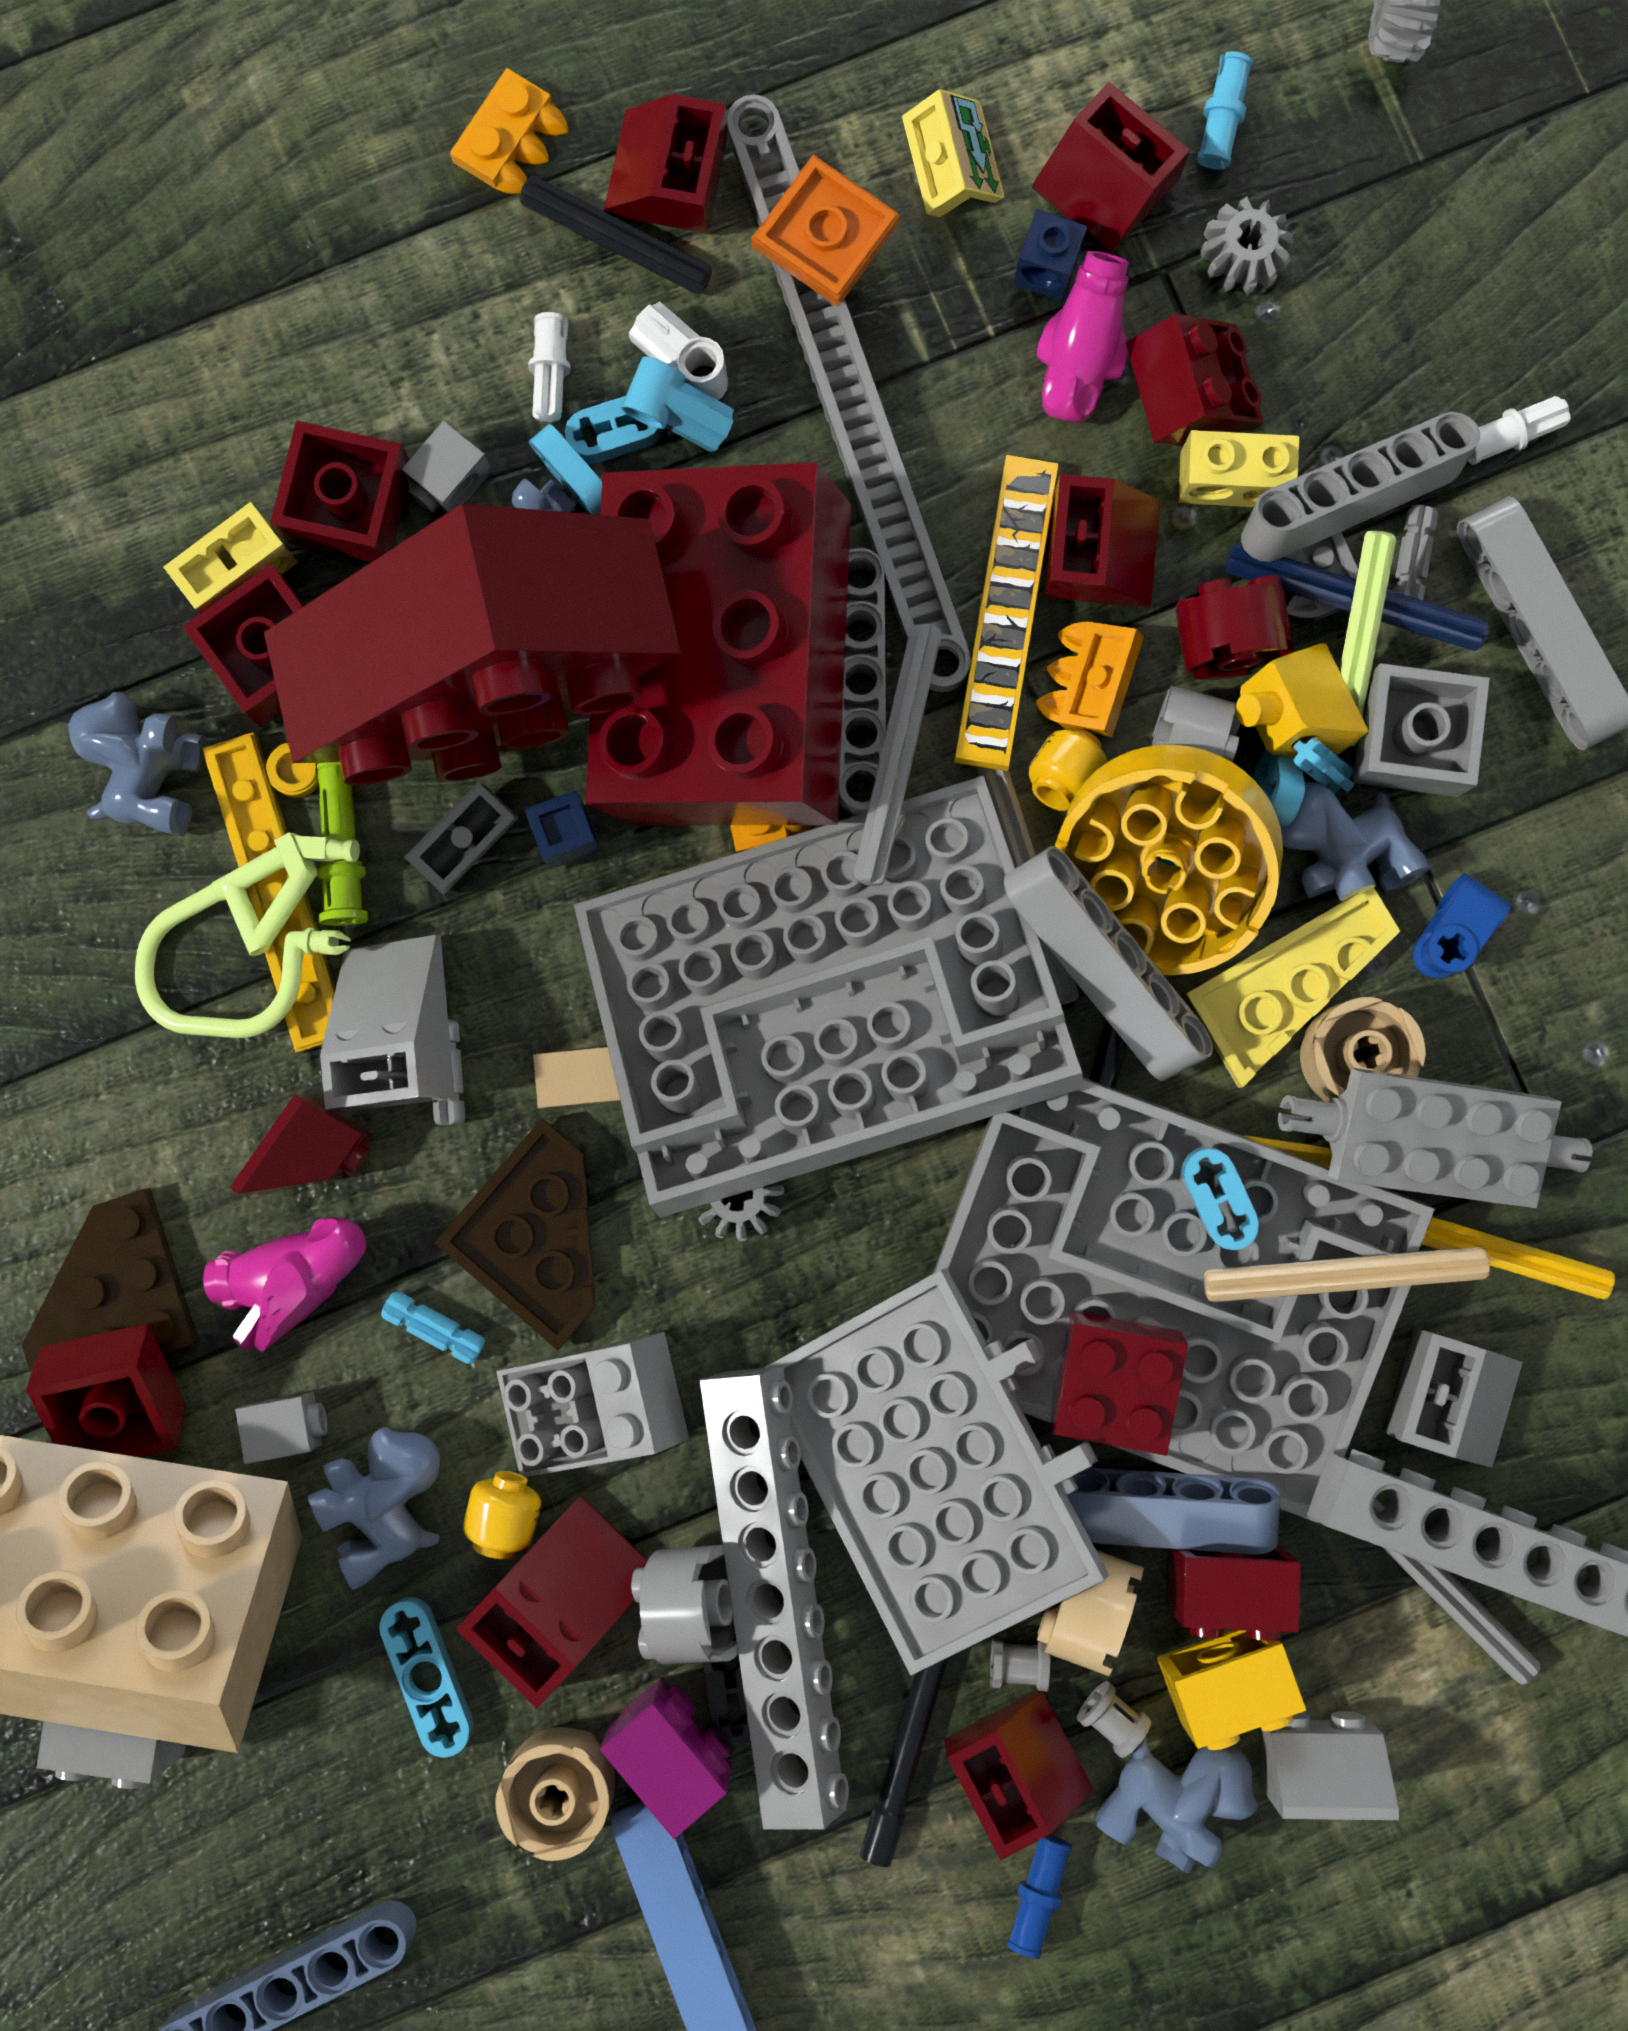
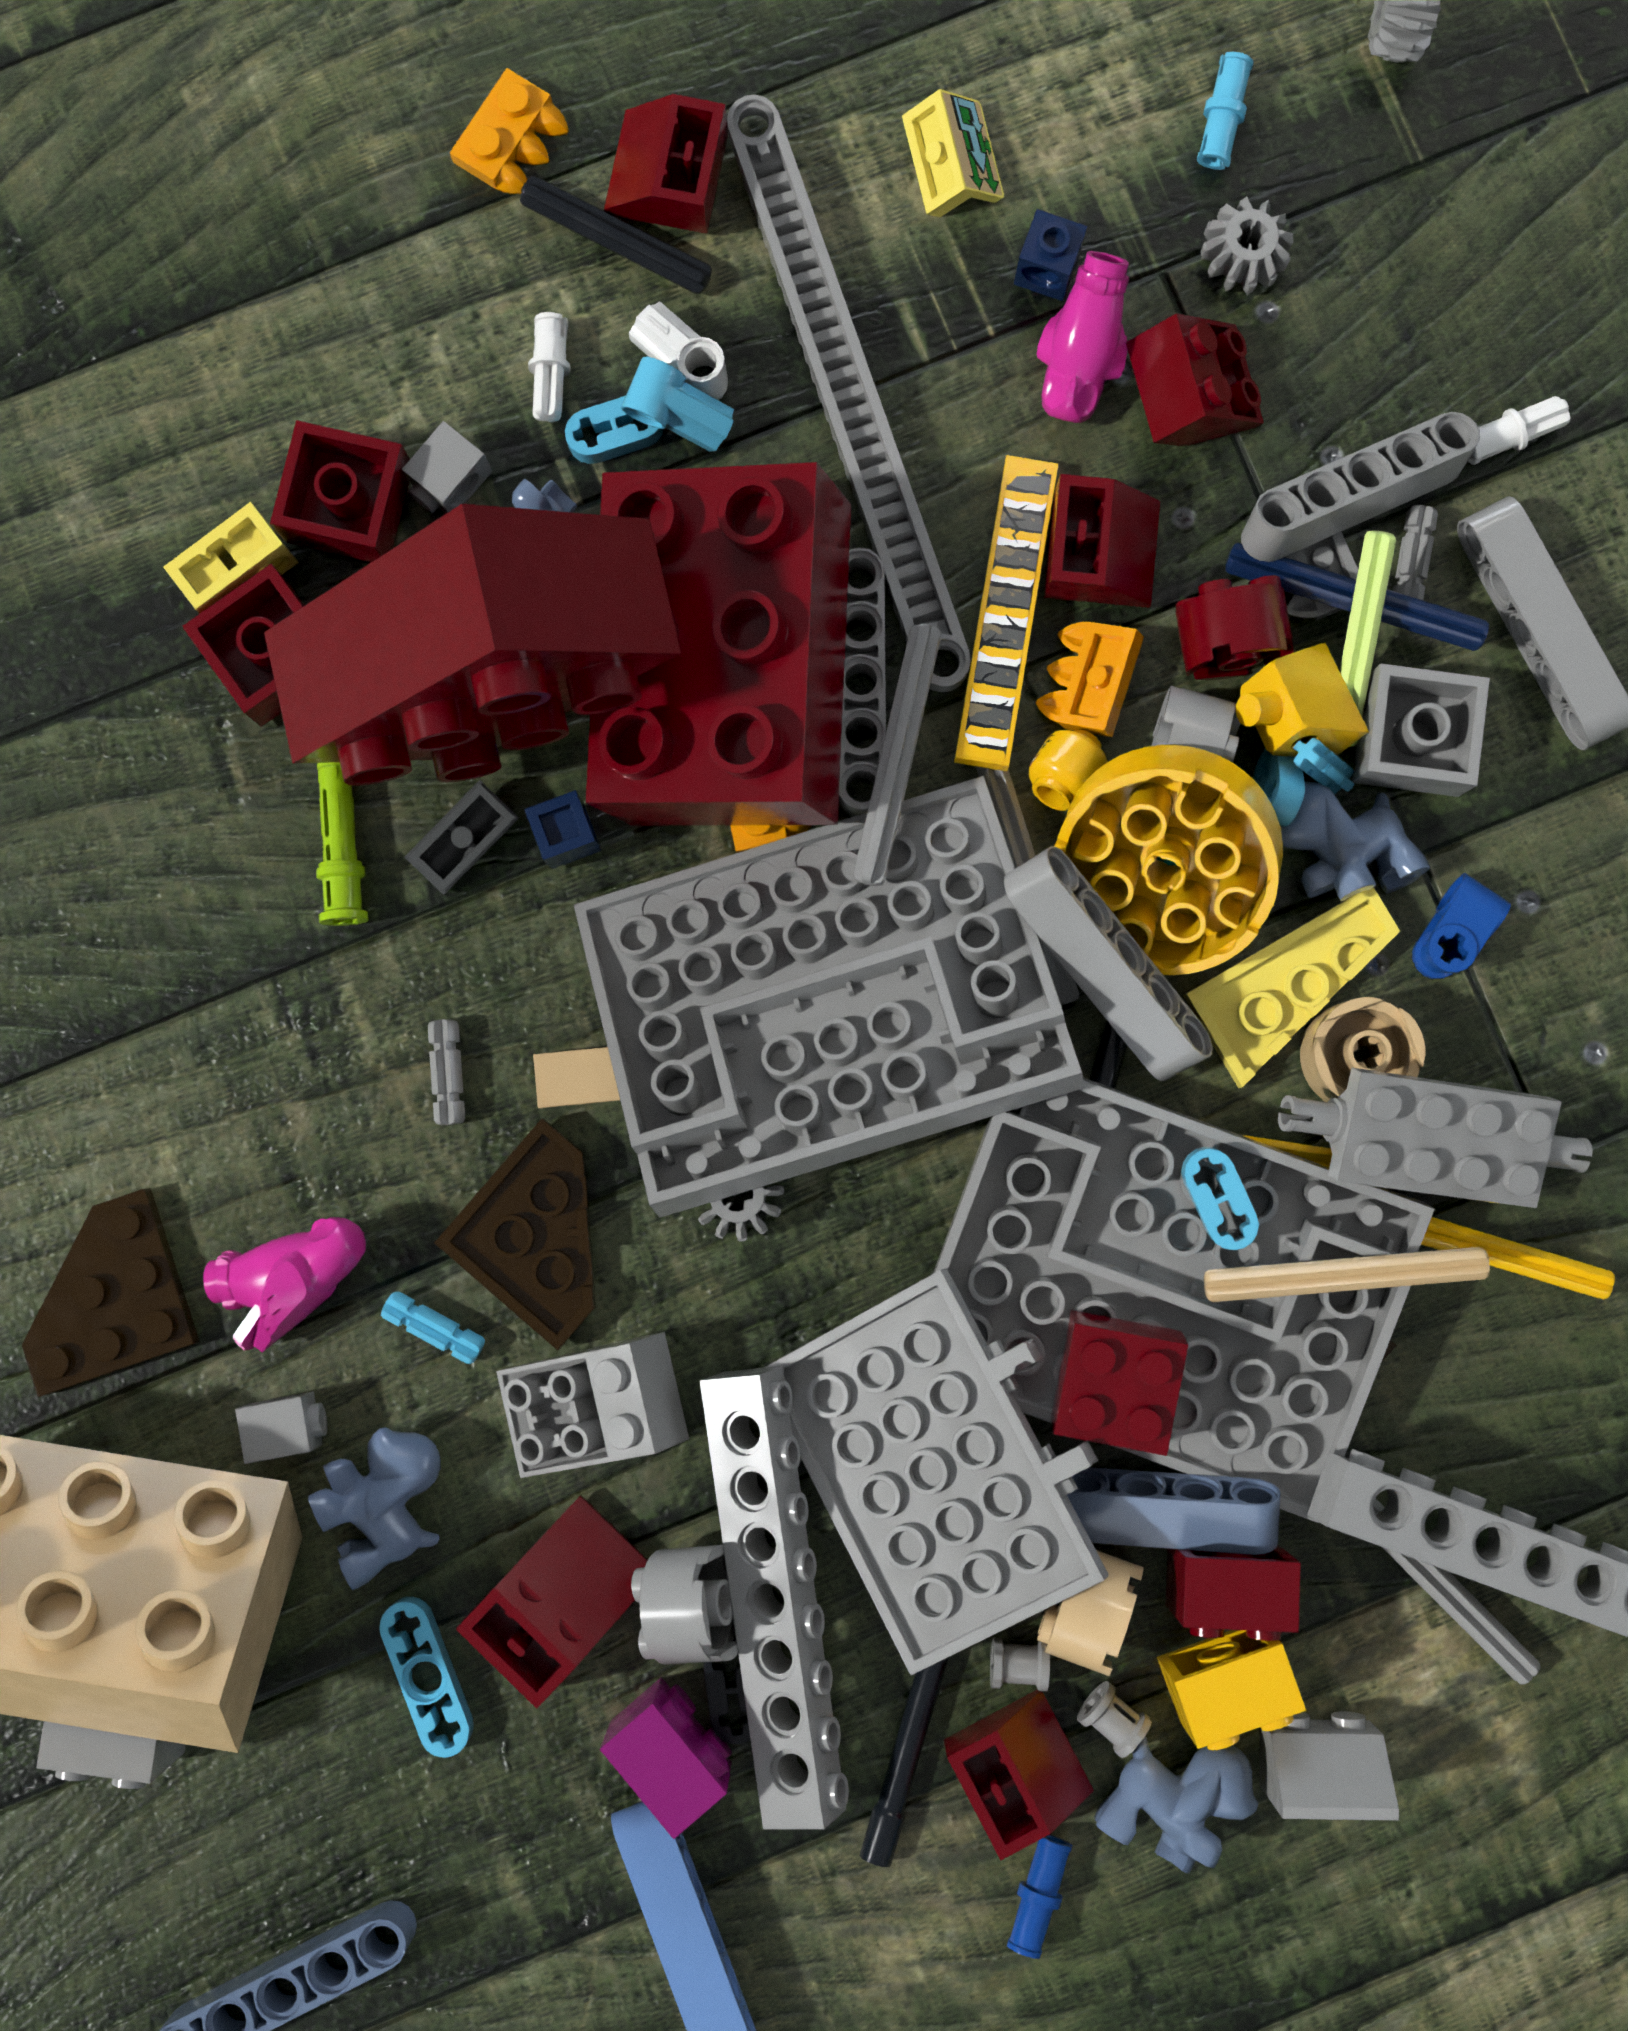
dark red brick [26,1323,187,1458] -> none
sand blue animal [68,692,207,837] -> none
yellowish green piece [135,832,360,1038] -> none
yellow tile [202,732,336,1054] -> none
dark red slope [229,1094,373,1194] -> none
yellow tile [266,743,319,798] -> none
light grey slope [320,935,455,1110] -> none
yellow head [463,1471,542,1559] -> none
tan brick [495,1727,616,1861] -> none
medium azure beam [529,424,602,515] -> none
orange plate [751,154,901,307] -> none
dark red slope [1032,82,1190,254] -> none
light yellow brick [1178,430,1299,507] -> none
light grey slope [1384,1328,1523,1468] -> none

